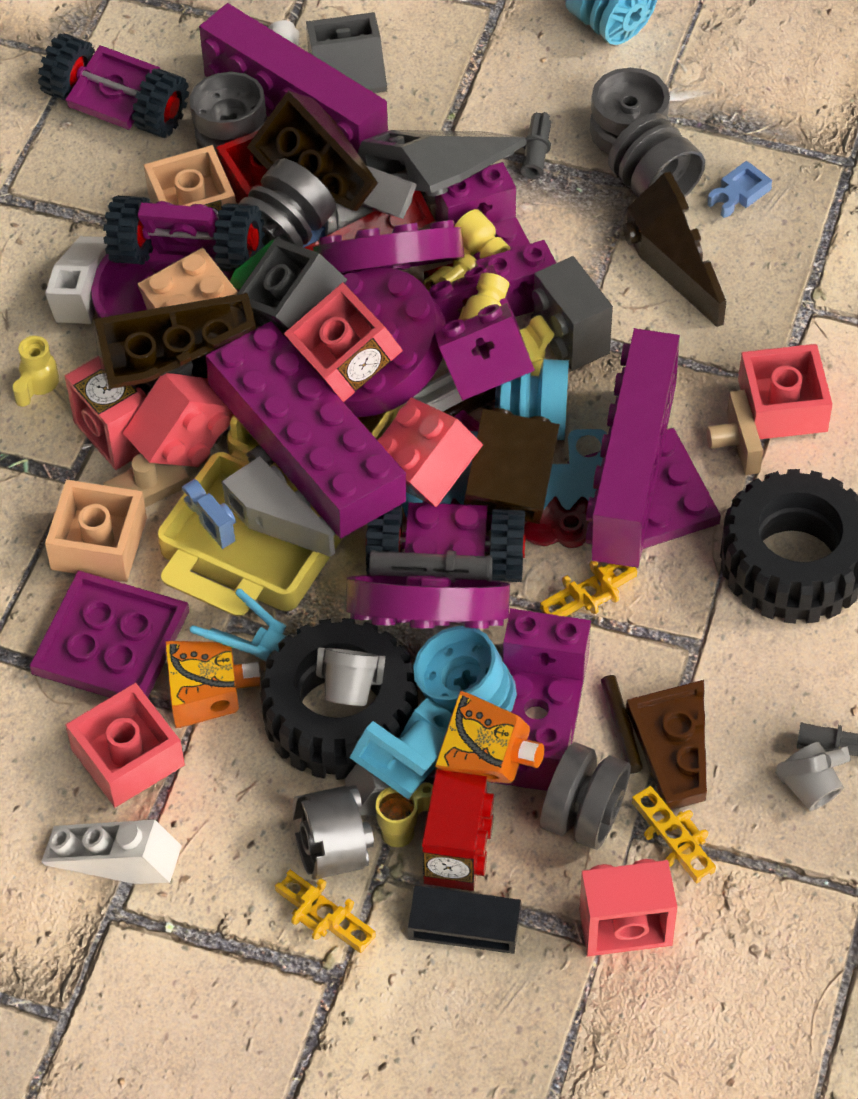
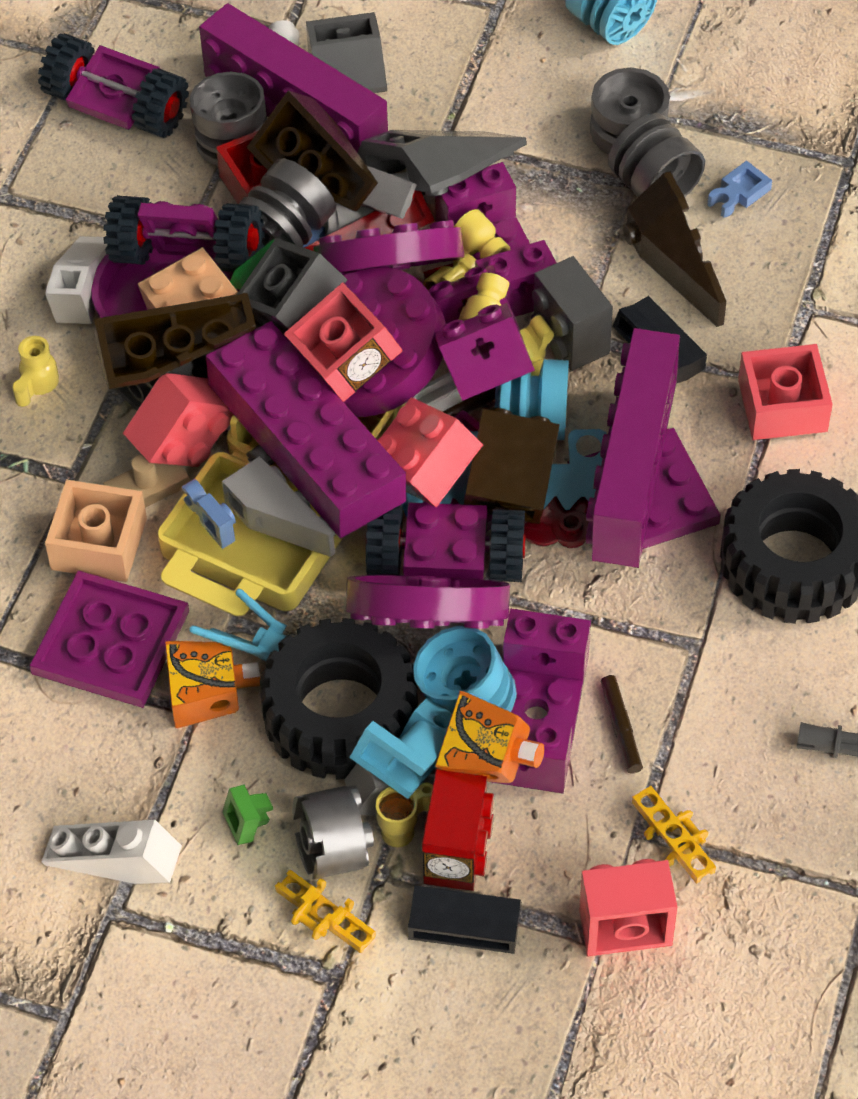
coral brick [65,356,147,470] -> none
coral brick [65,683,185,808] -> none
light nougat brick [144,145,236,220] -> none
light grey piece [316,647,386,706] -> none
dark grey pin [369,550,493,583] -> none
dark grey axle [521,112,551,179] -> none
yellow piece [540,561,637,617] -> none
flat silver wheel [540,742,631,850] -> none
reddish brown wing [626,680,707,810] -> none
tan tile [706,390,763,475] -> none
light grey piece [775,742,851,811] -> none
none -> bright green tile [222,784,273,845]
none -> black piece [612,296,707,383]

